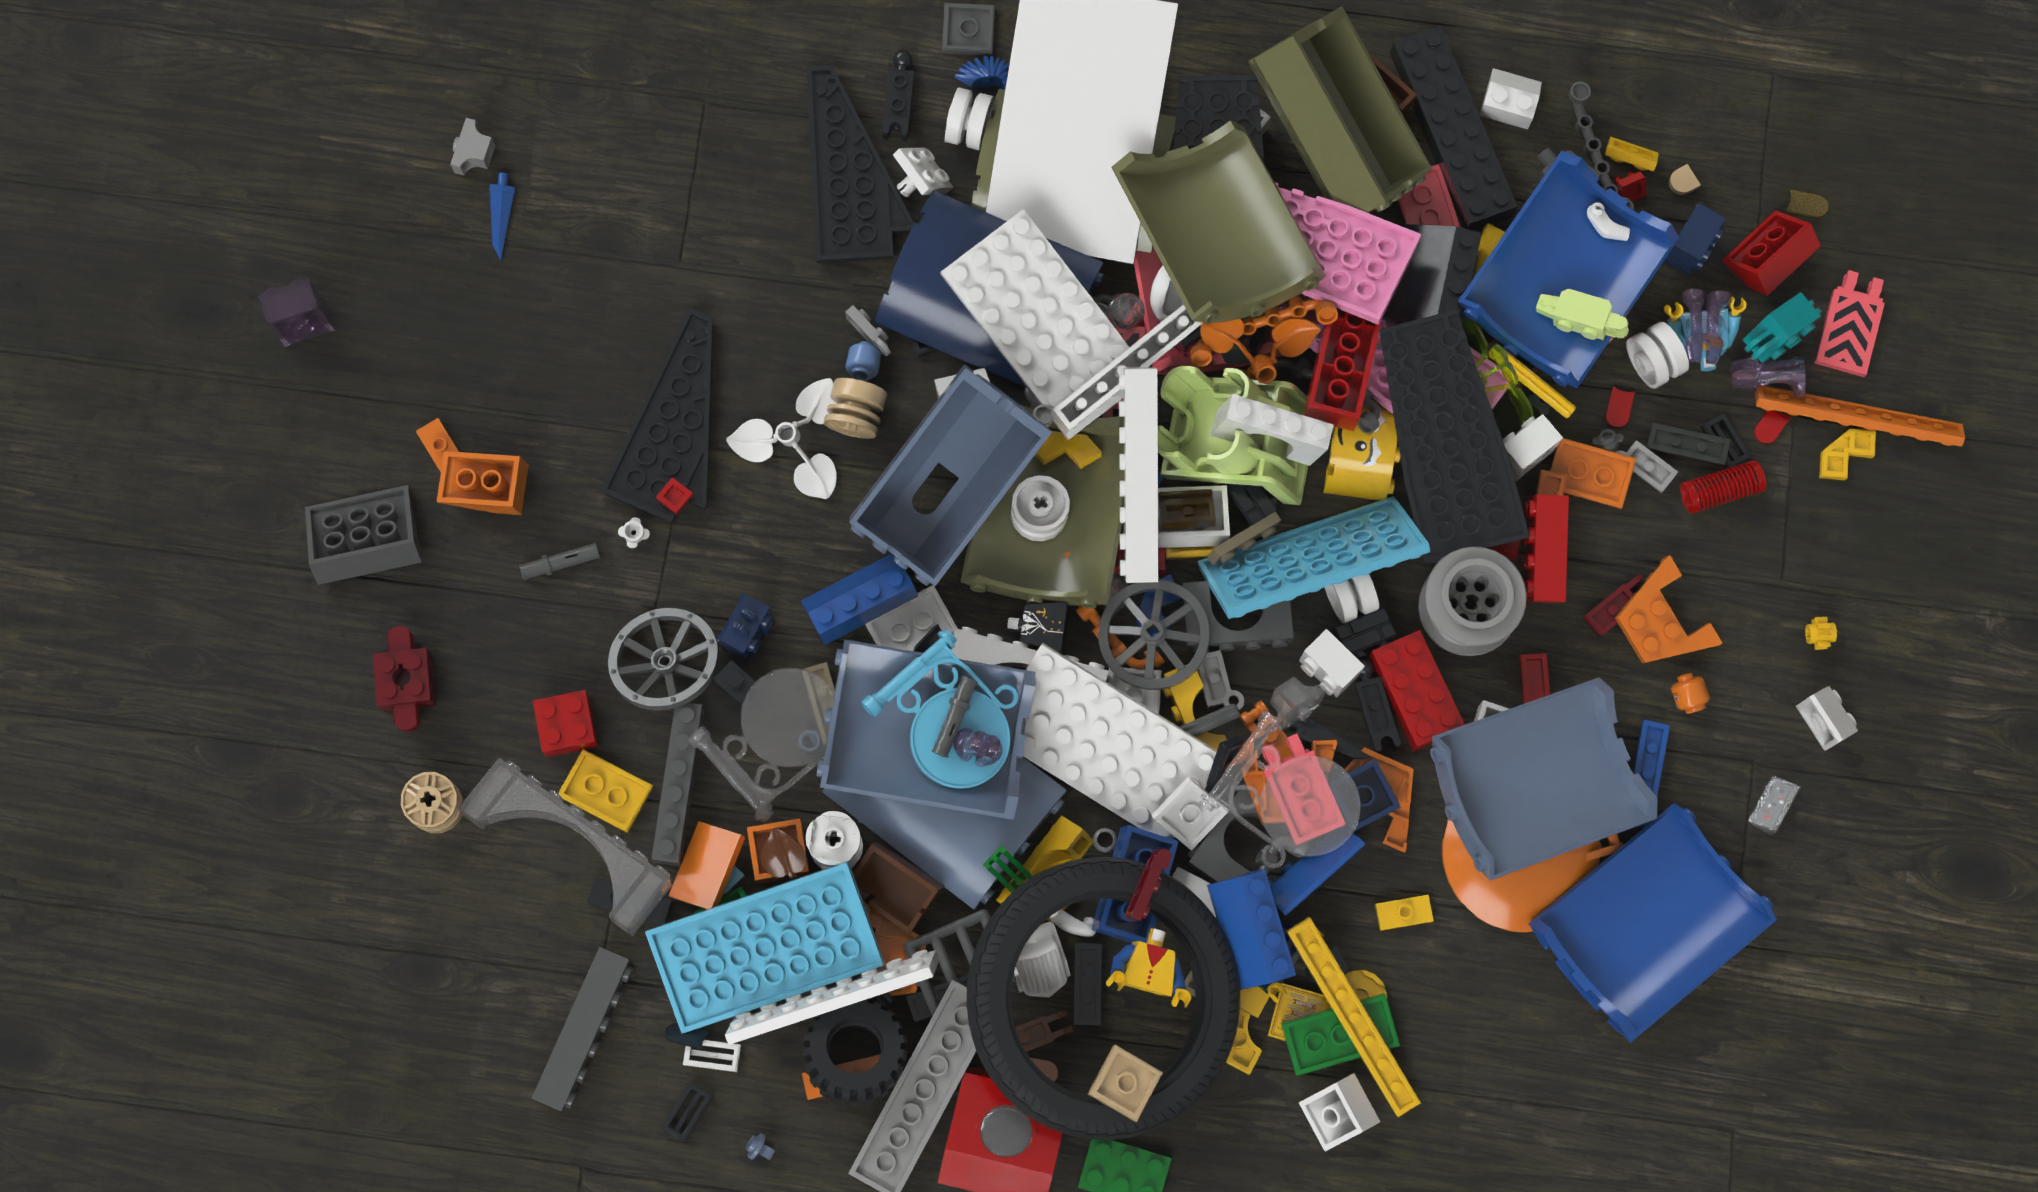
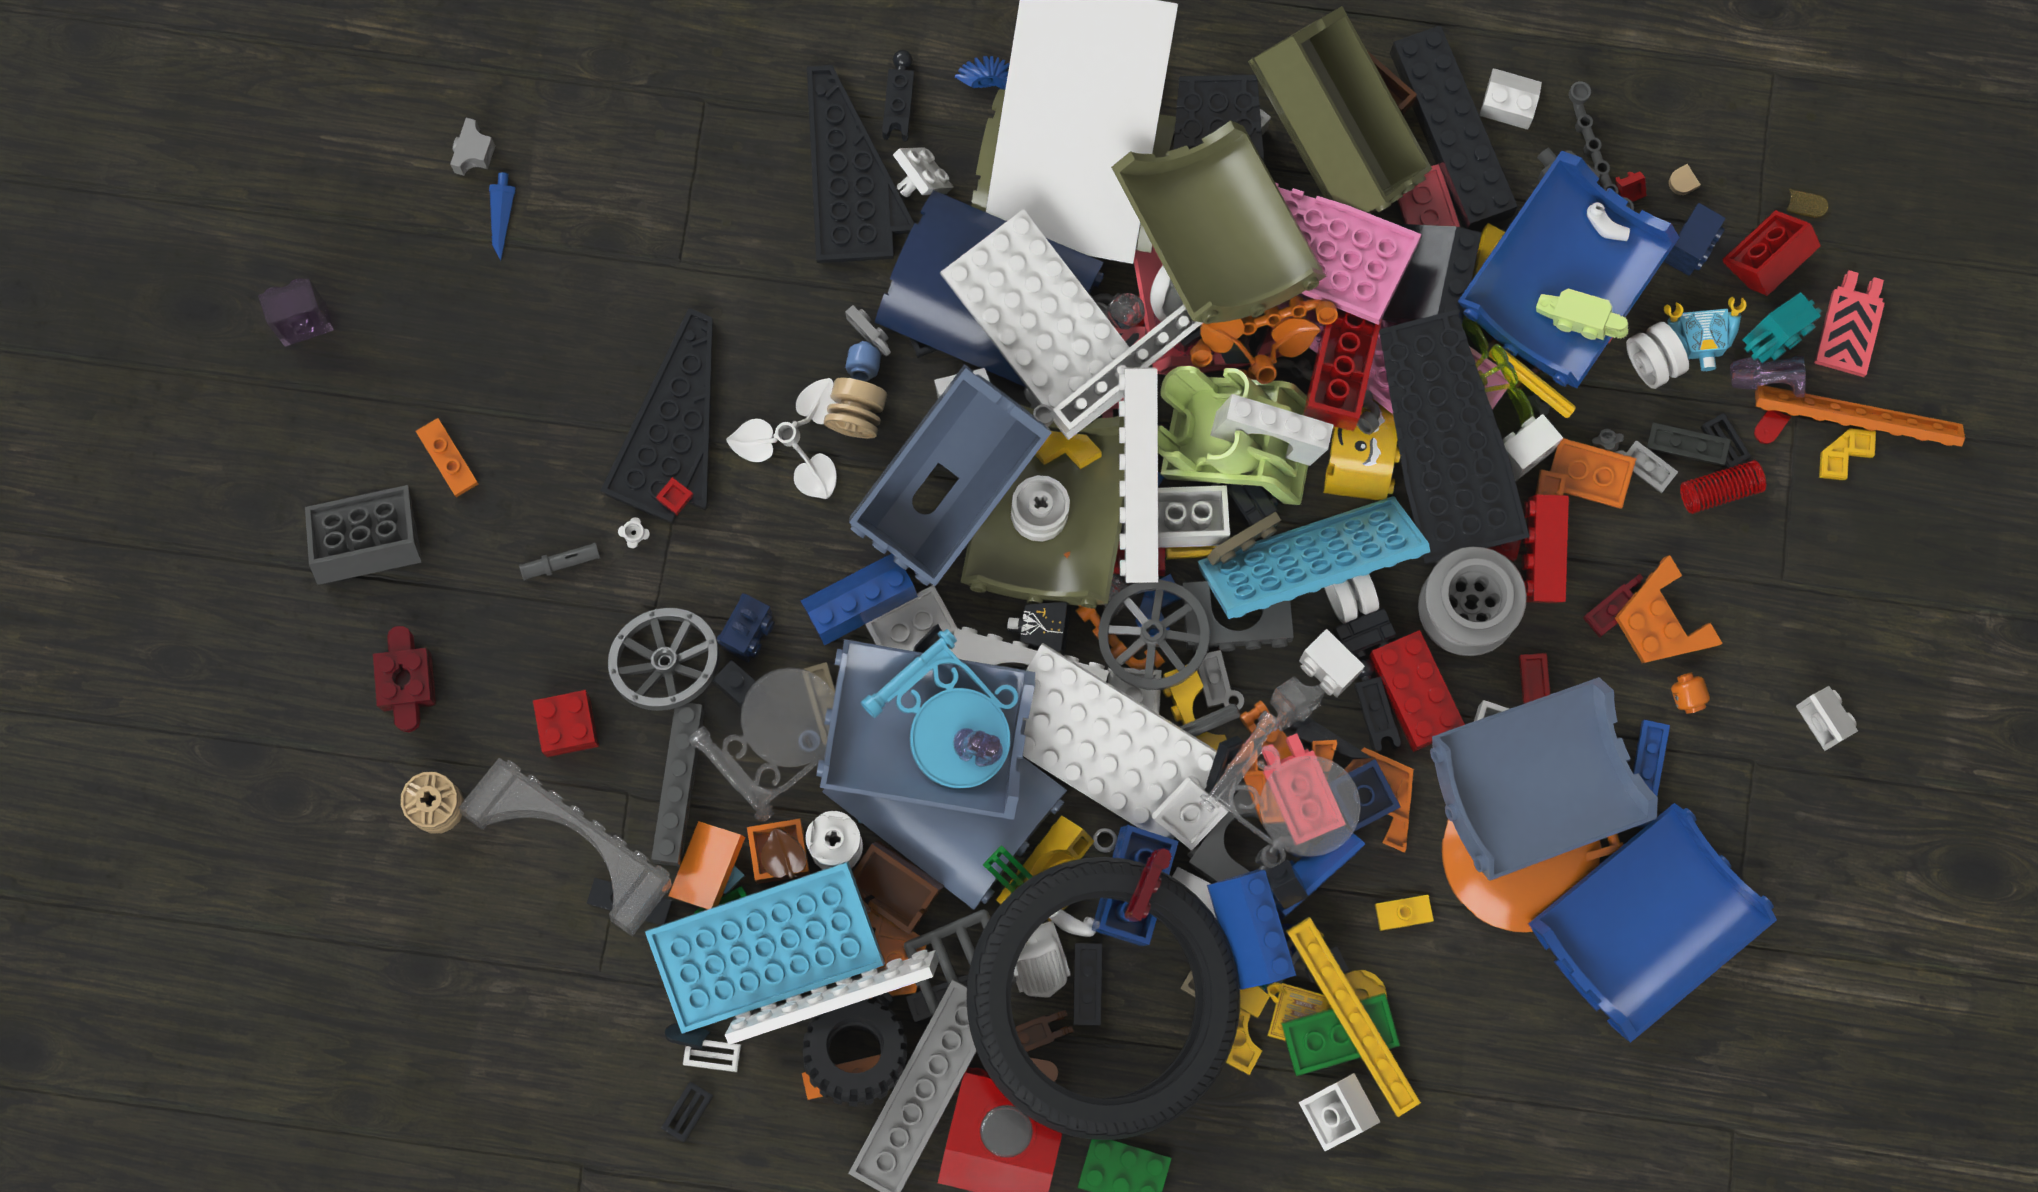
orange slope [437,451,529,515] -> none
dark grey brick [531,947,634,1113] -> none
yellow tile [557,749,654,833] -> none
sand blue plate [746,1133,775,1160] -> none
dark grey pin [931,676,978,758] -> none
dark grey tile [942,3,995,56] -> none
white wheel [945,87,994,151] -> none
tan tile [1088,1045,1163,1122] -> none
torso [1106,928,1191,1008] -> none
dark brown plate [1159,489,1216,529] -> none
yellow plate [1605,137,1659,172] -> none
red piece [1606,386,1635,428] -> none
clear purple piece [1682,289,1731,365] -> none
slope [1748,776,1800,835] -> none
yellow gear [1805,617,1837,650] -> none
none -> black brick [1266,860,1309,909]

